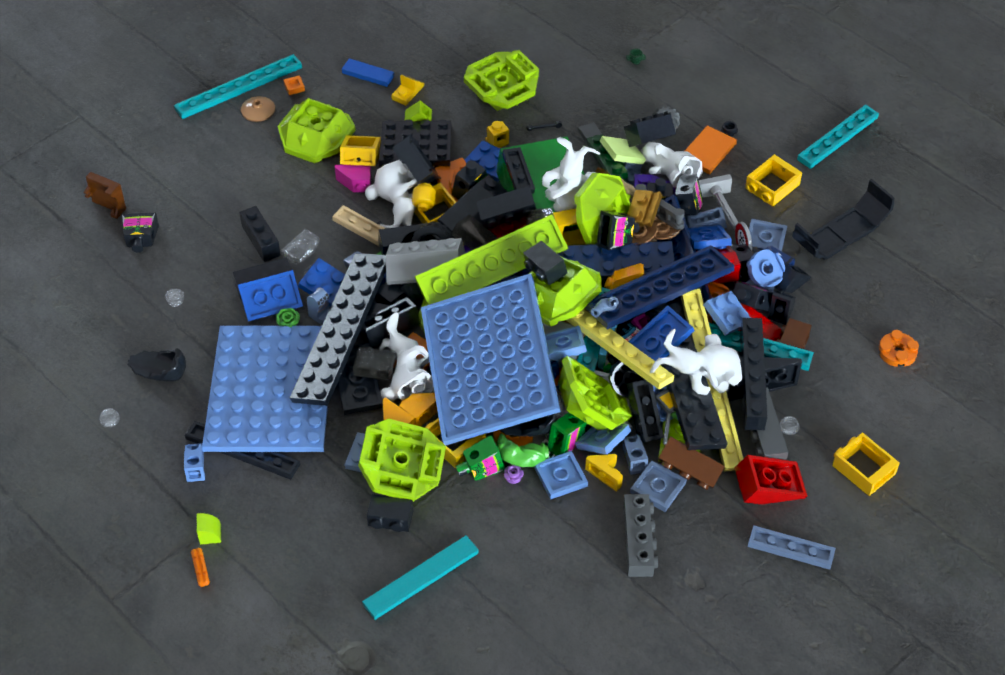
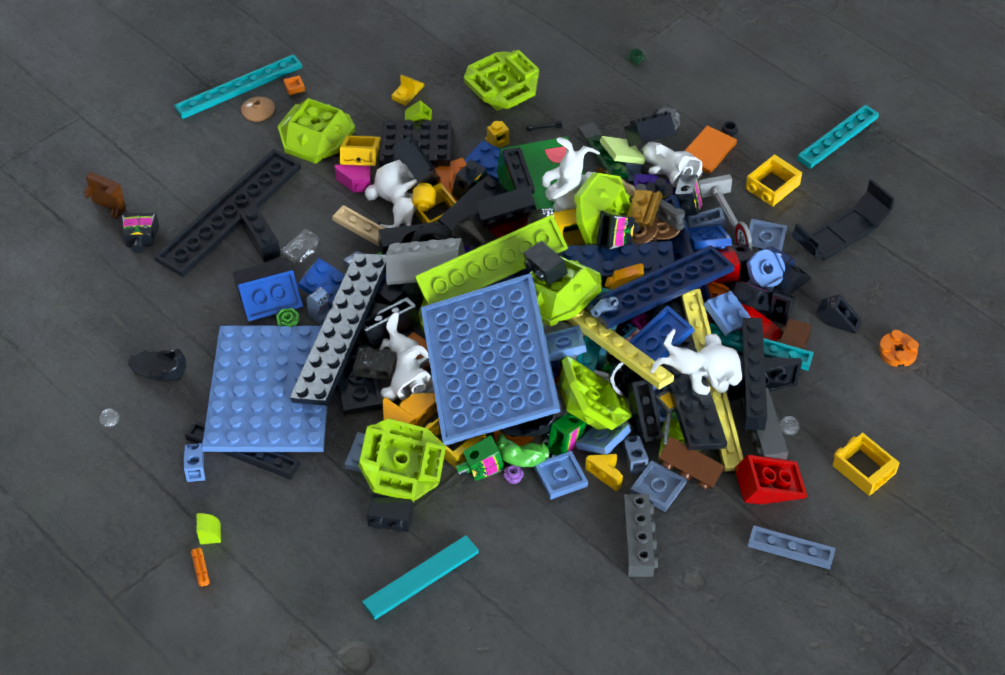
clear plate [165,289,184,306] -> none
blue tile [342,59,394,87] -> none
none -> black plate [154,149,301,277]
none -> coral piece [545,146,566,164]
none -> black slope [816,294,861,333]

